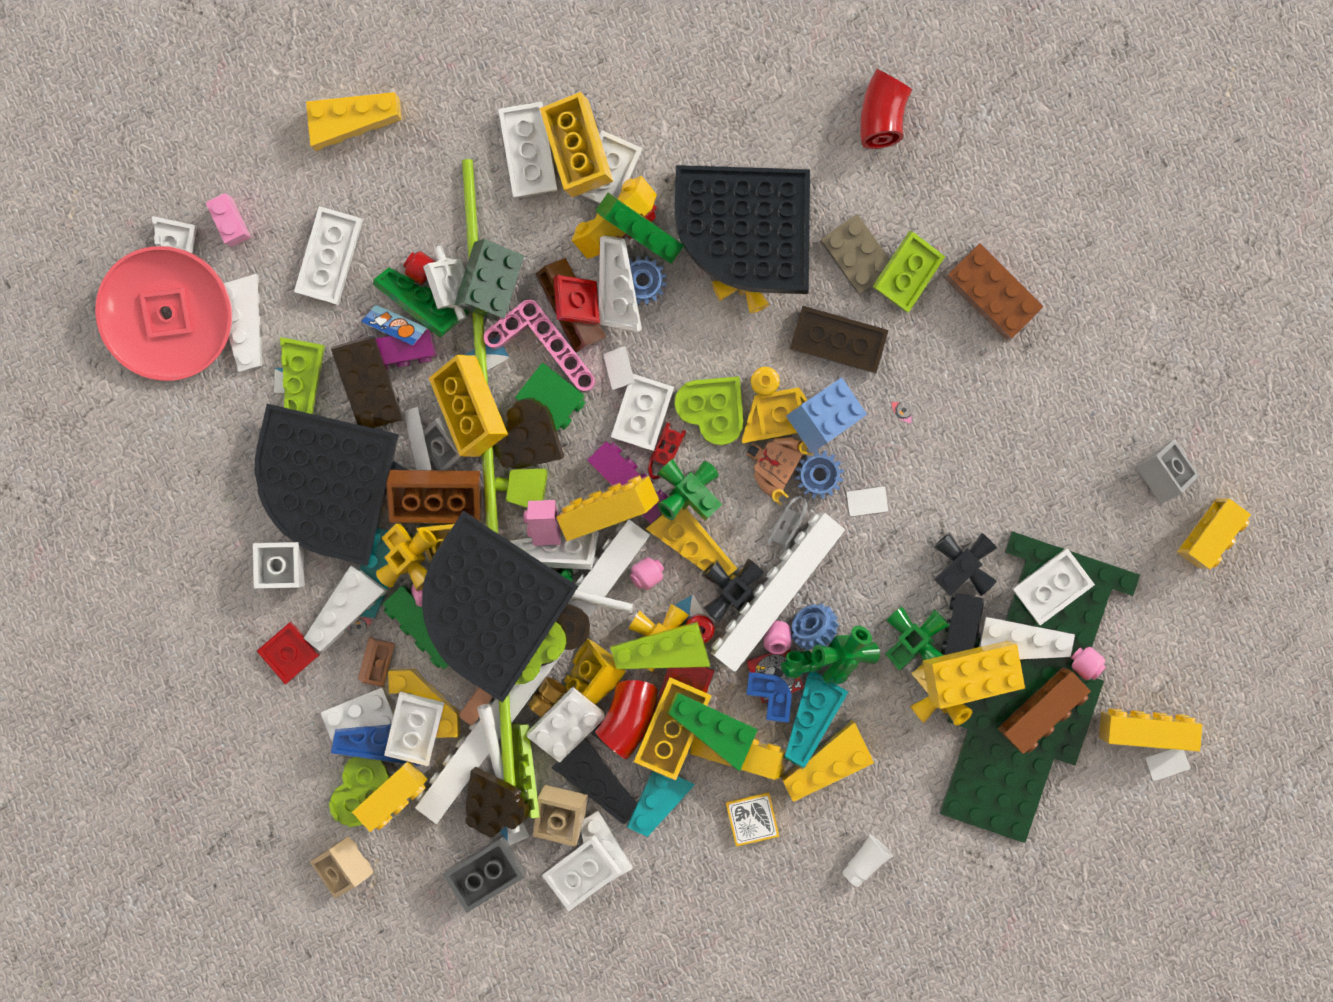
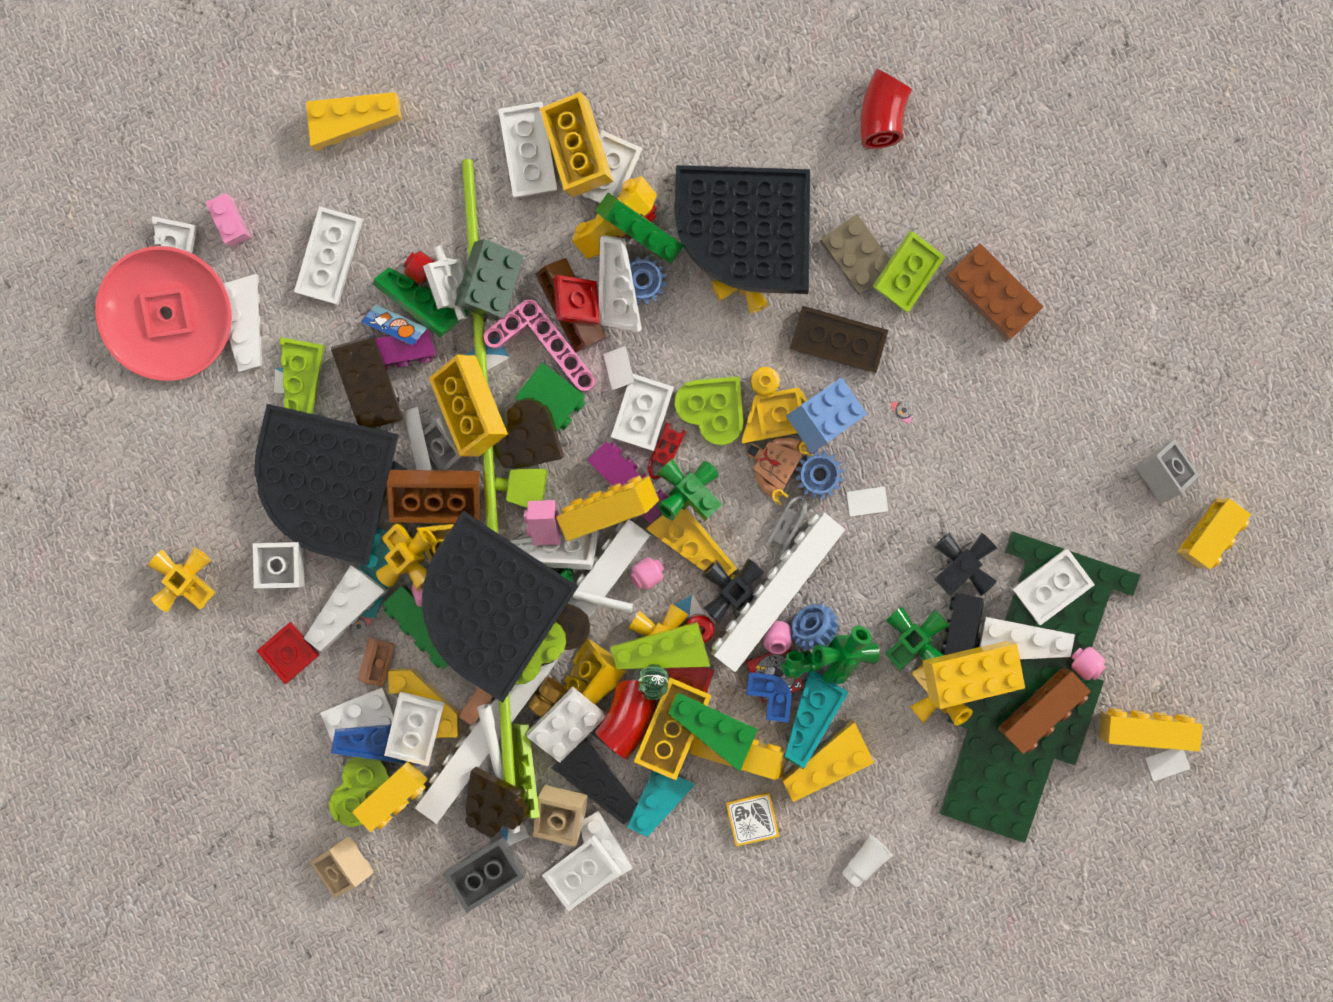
none -> yellow brick [148,547,217,613]
none -> clear green head [638,664,669,700]

